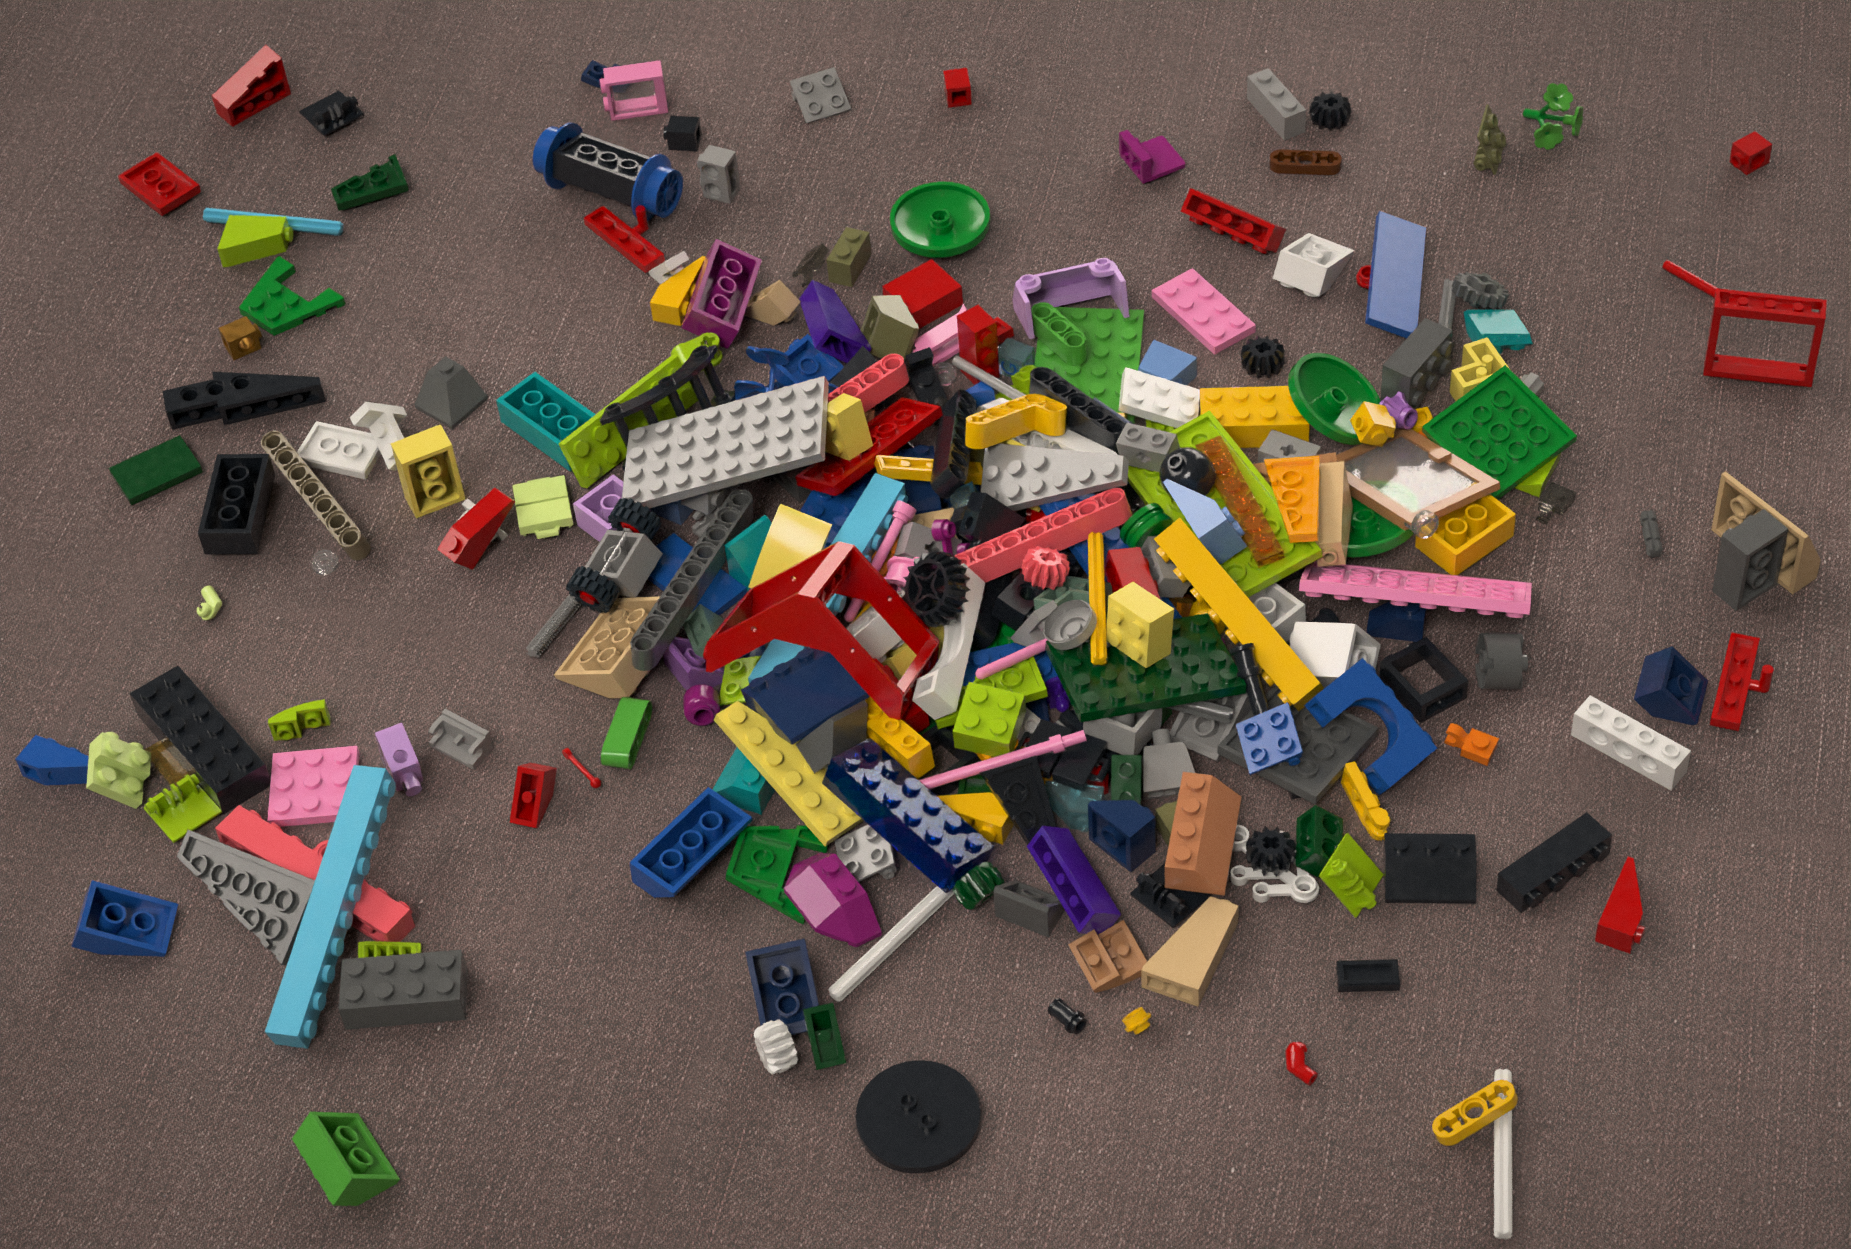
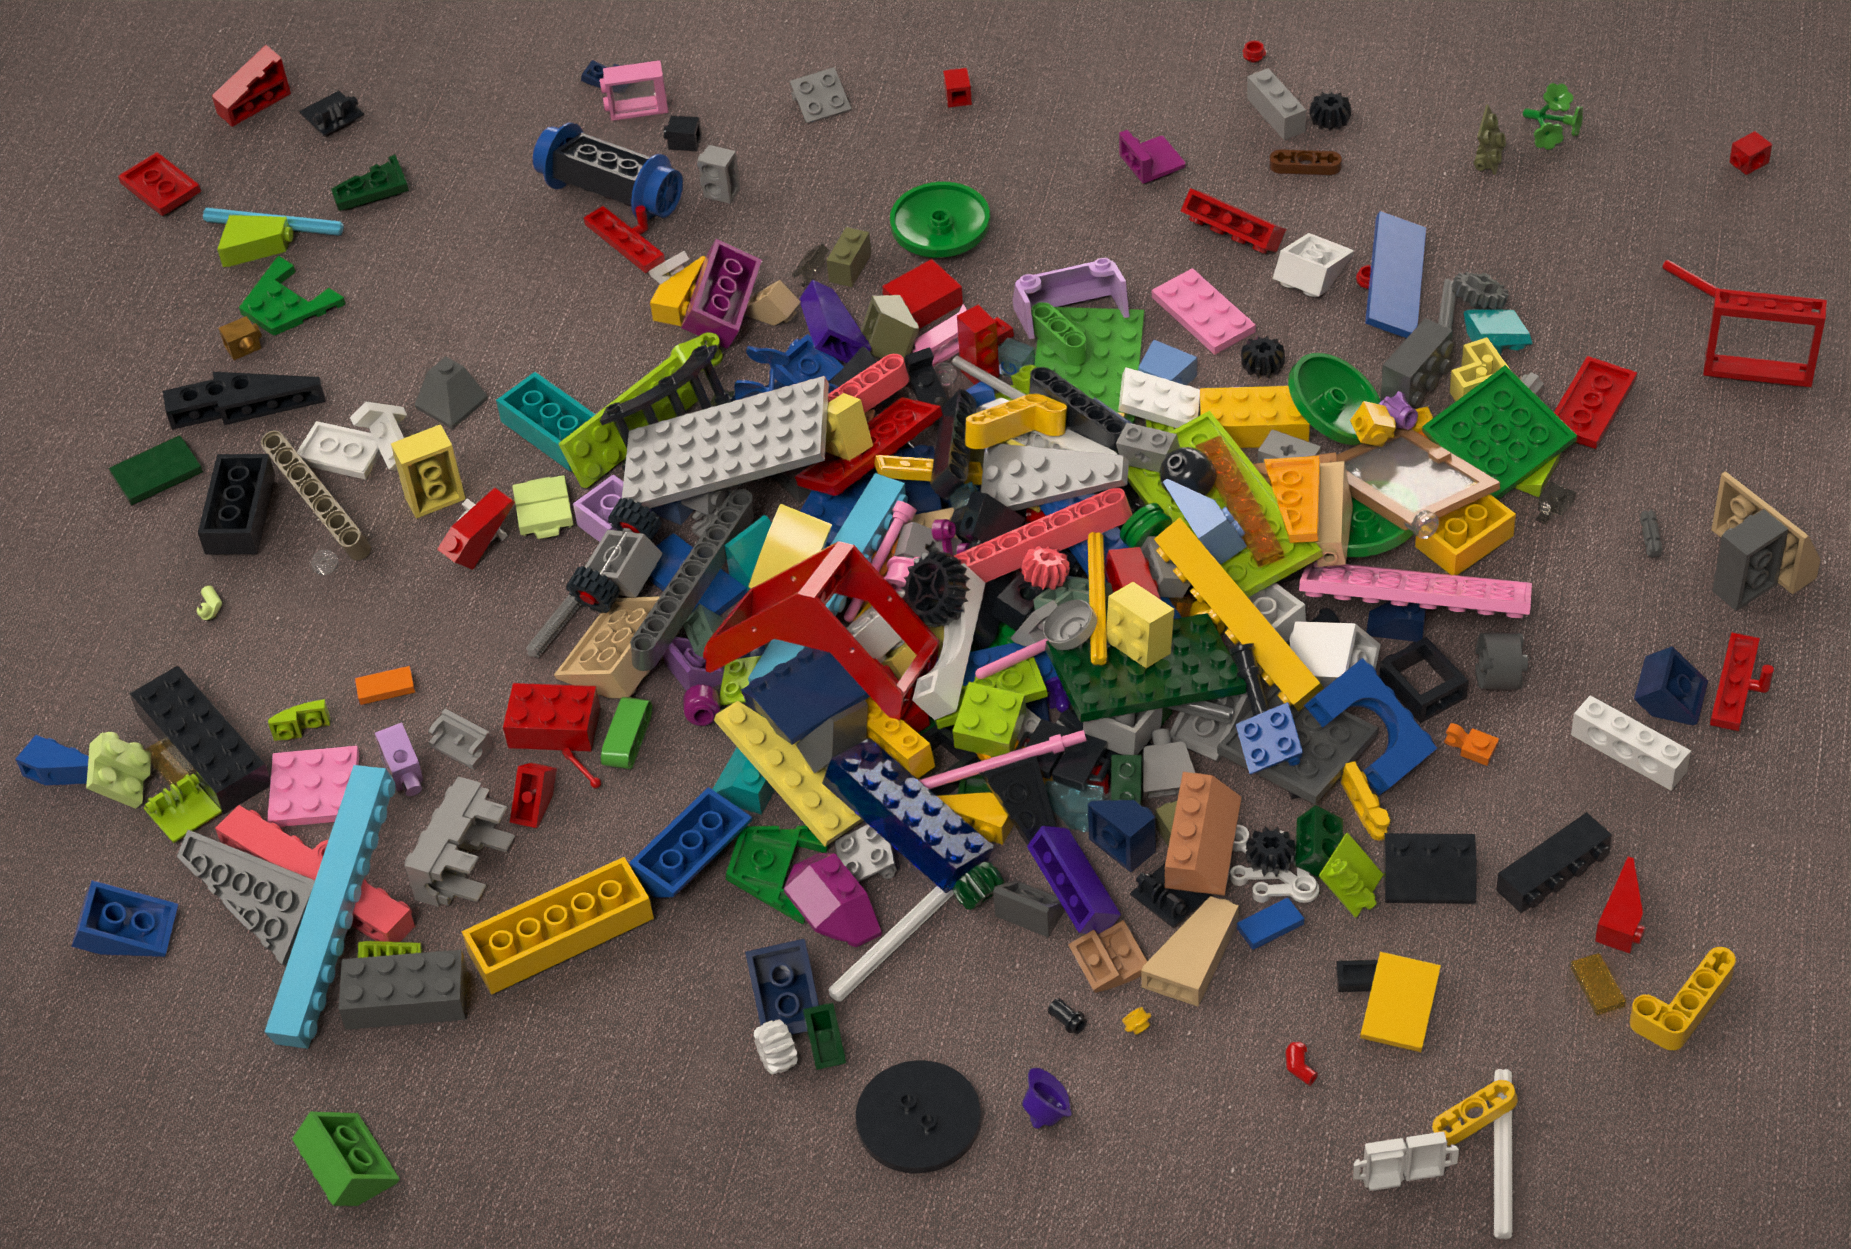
none -> orange tile [355,666,415,705]
none -> light grey piece [405,776,515,907]
none -> yellow brick [462,857,654,995]
none -> red brick [503,683,601,752]
none -> dark purple piece [1022,1068,1072,1129]
none -> blue tile [1237,897,1304,950]
none -> red plate [1242,41,1266,63]
none -> white piece [1353,1132,1459,1191]
none -> yellow tile [1360,952,1441,1052]
none -> red plate [1554,356,1637,449]
none -> clear yellow tile [1570,953,1626,1016]
none -> yellow beam [1630,947,1736,1050]

